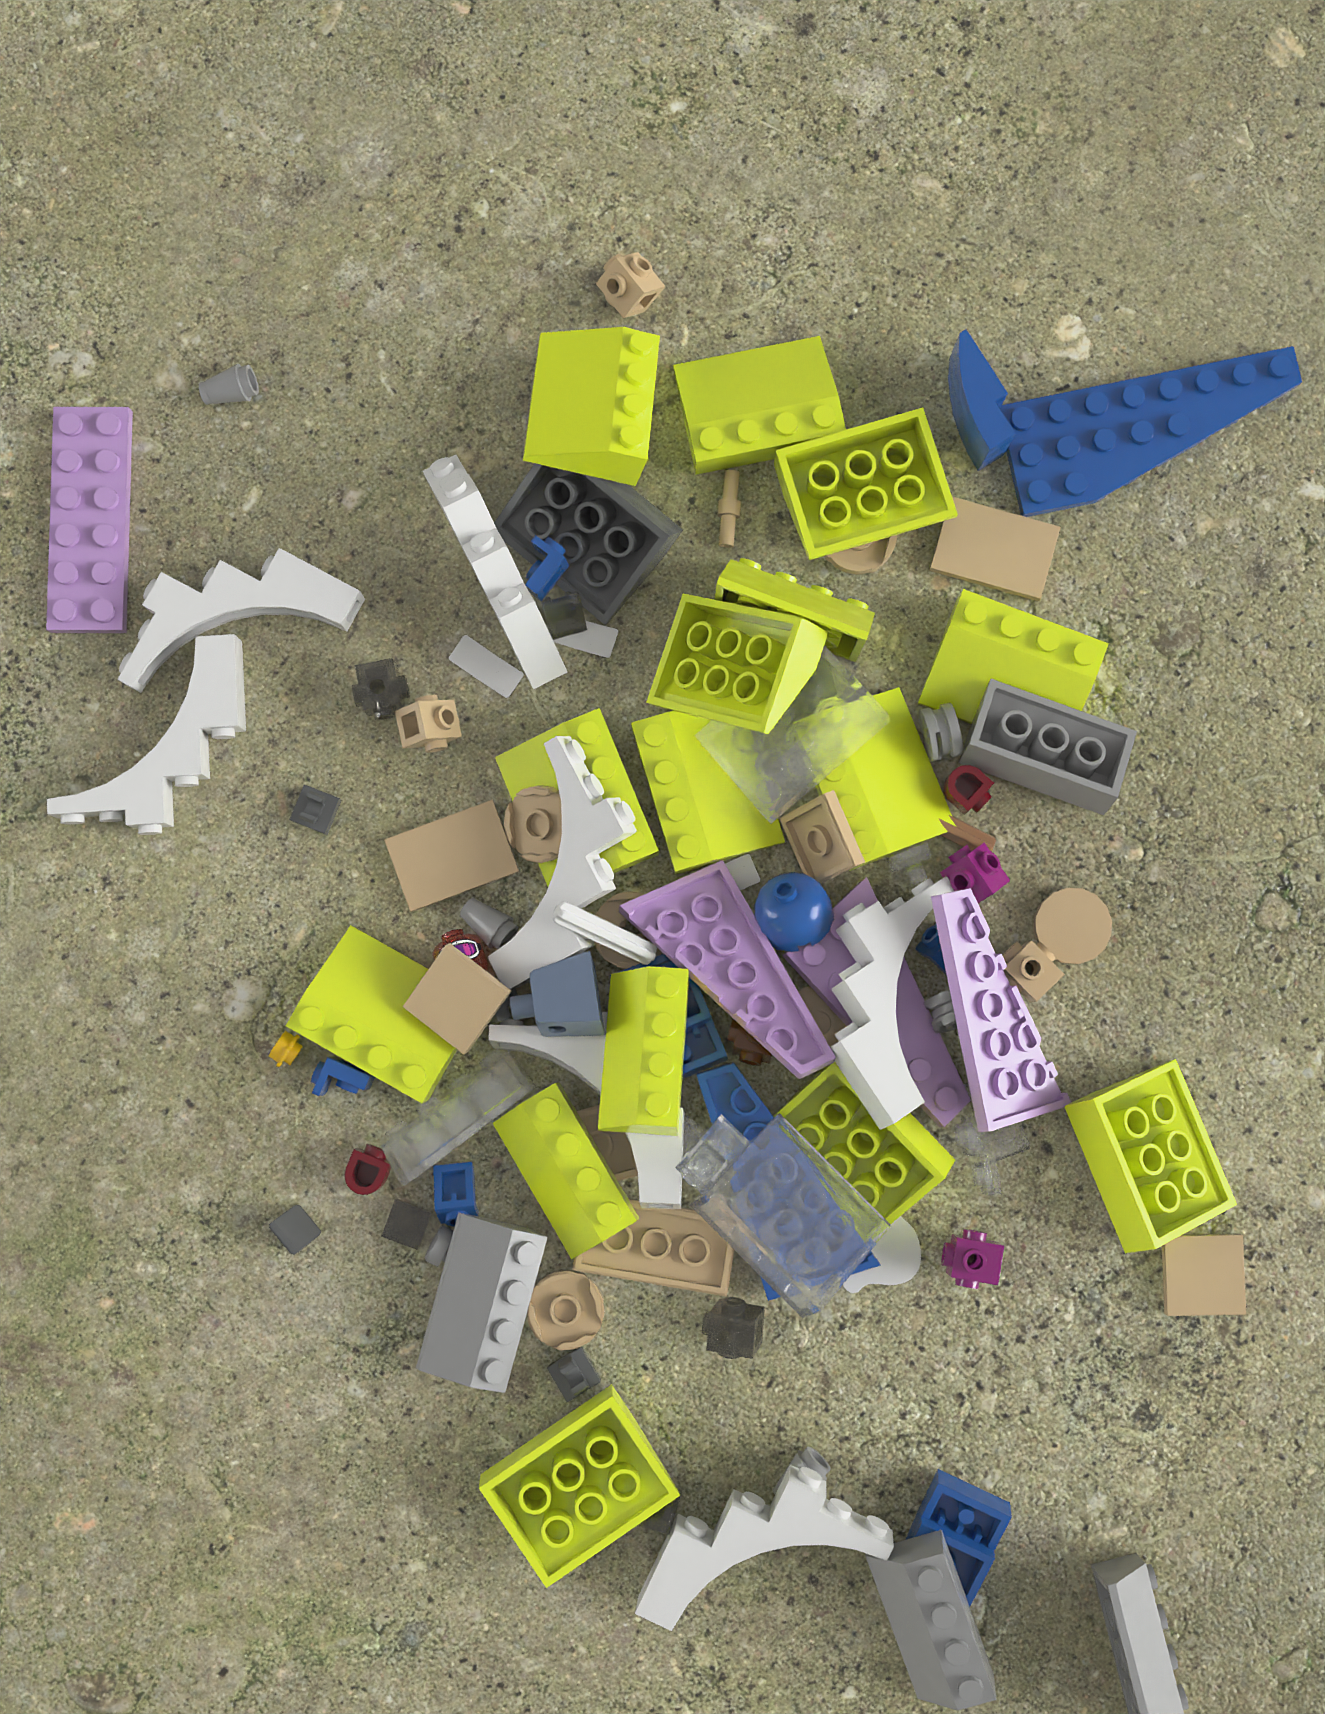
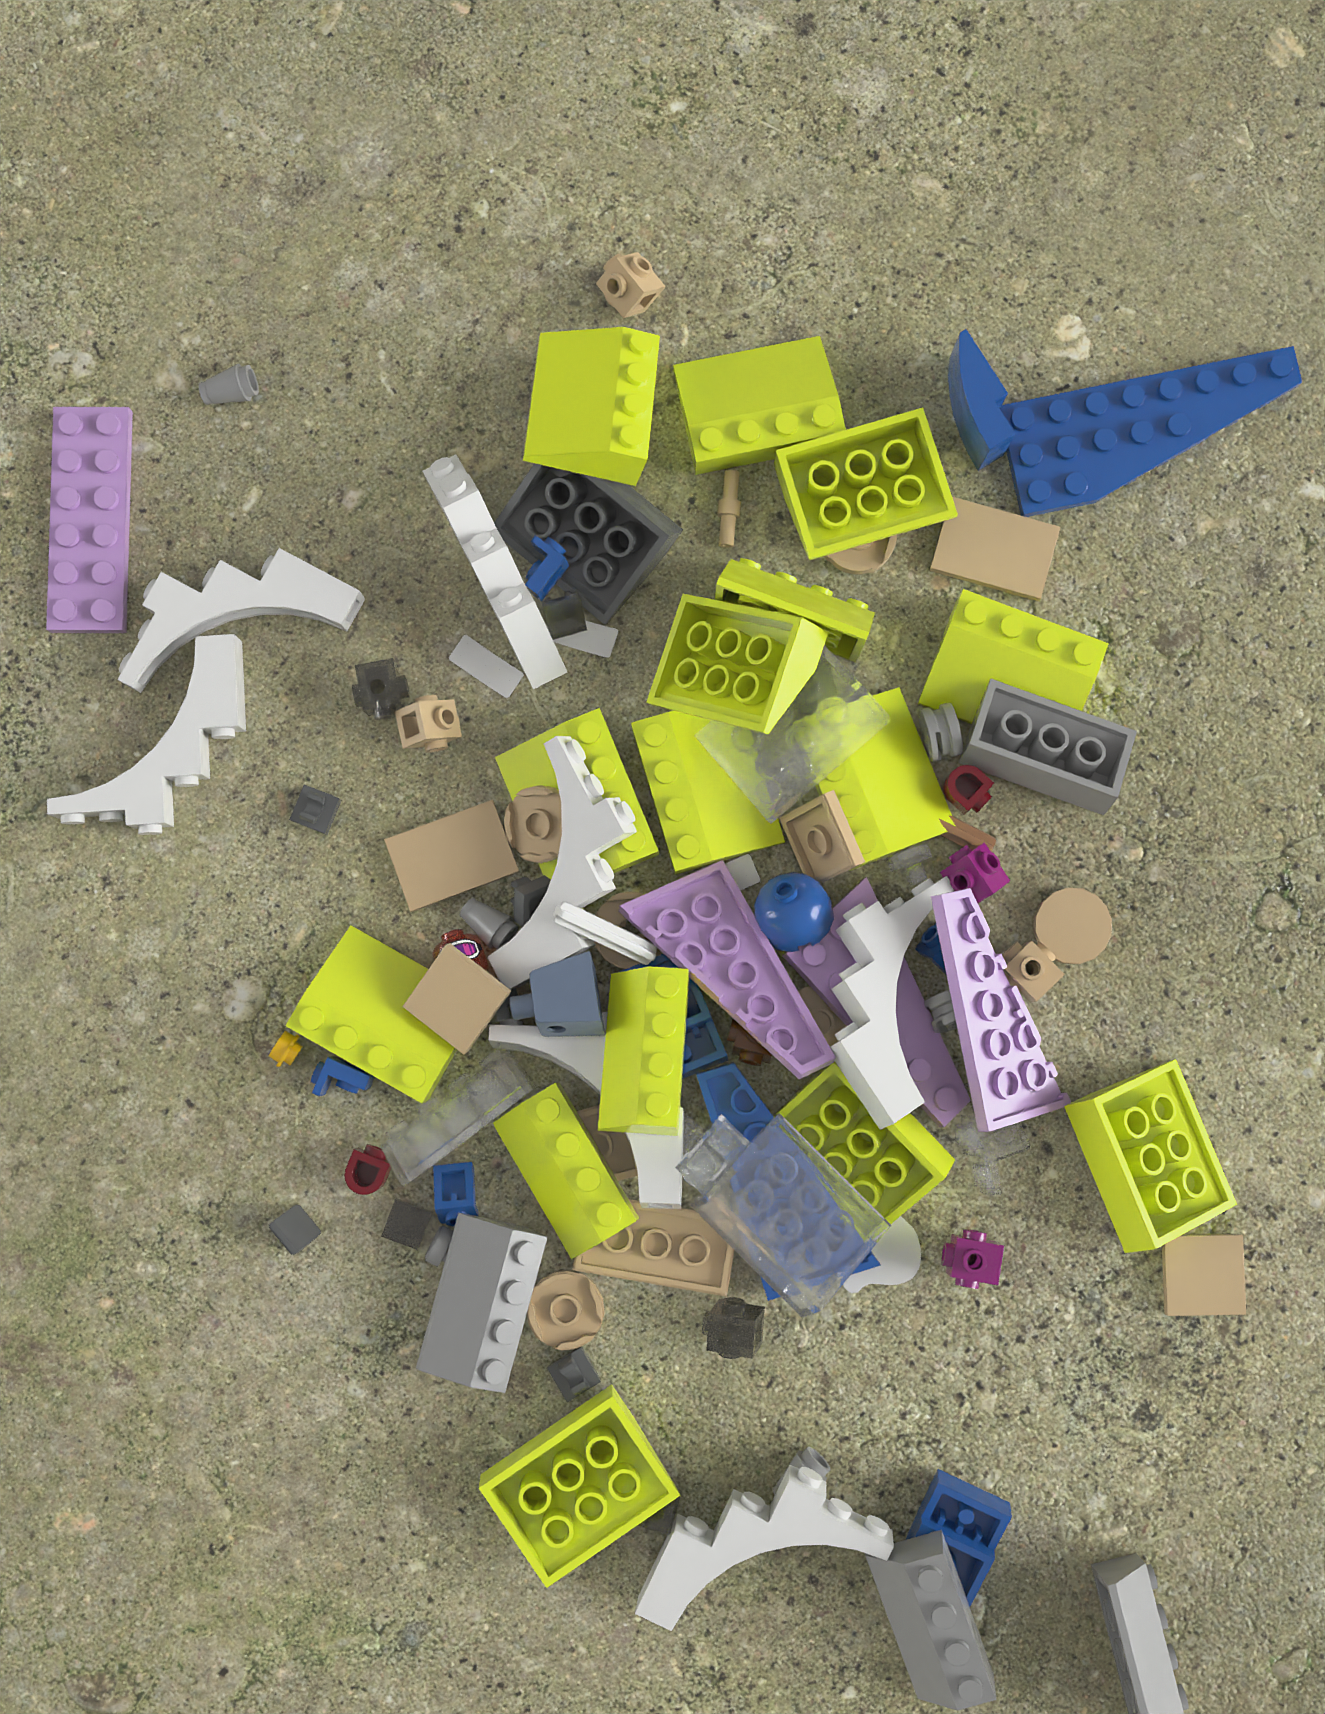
none -> dark grey tile [511,875,551,927]

